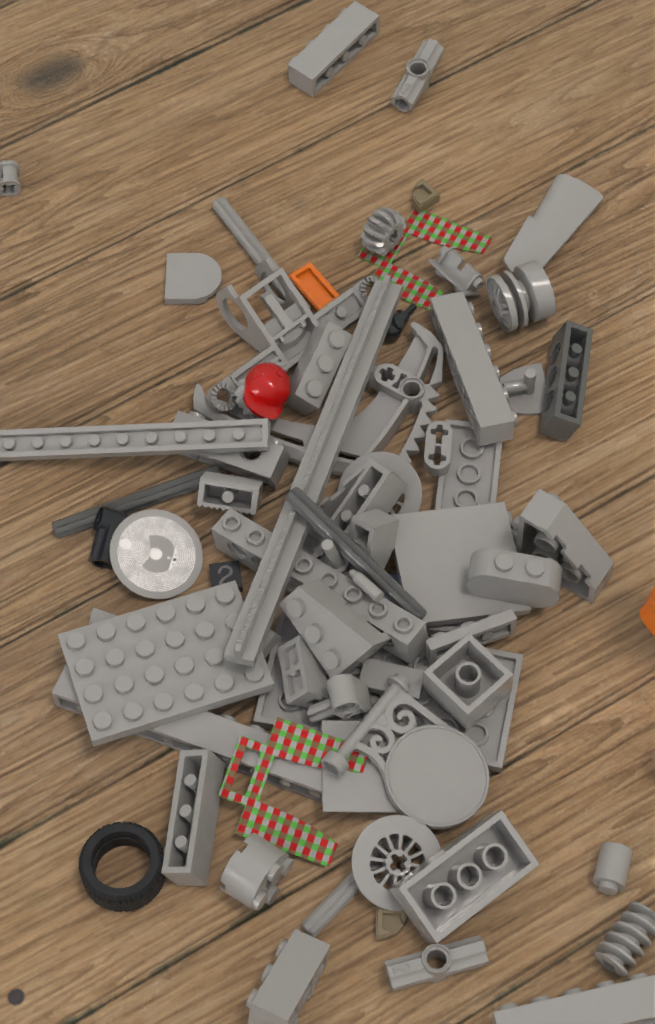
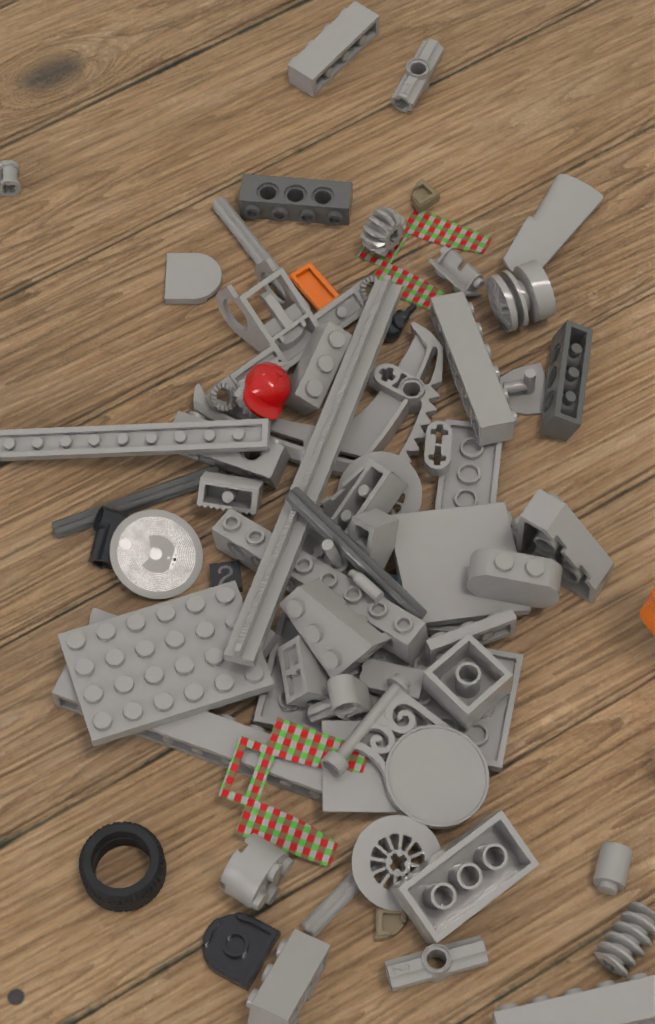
light grey brick [161,749,225,886] -> none
none -> black tile [203,912,281,991]
none -> dark grey brick [239,174,353,226]

